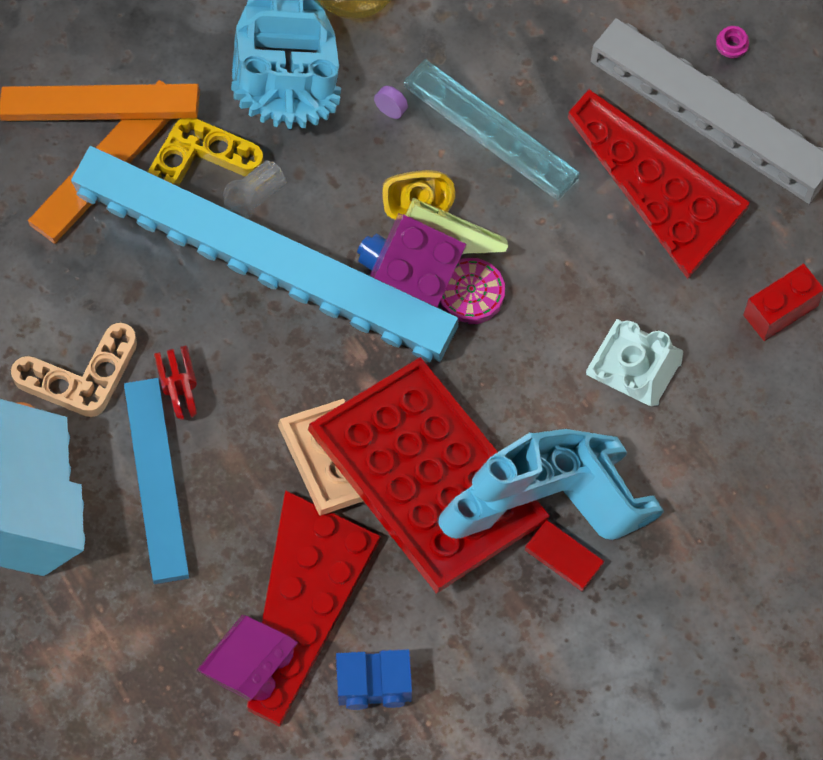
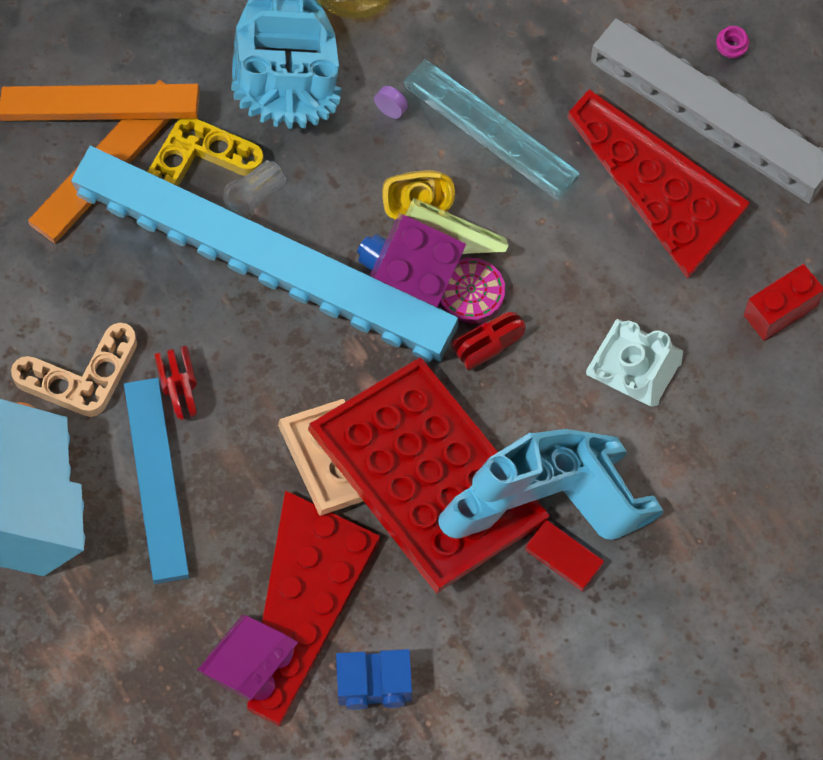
none -> red arm [450,312,526,372]

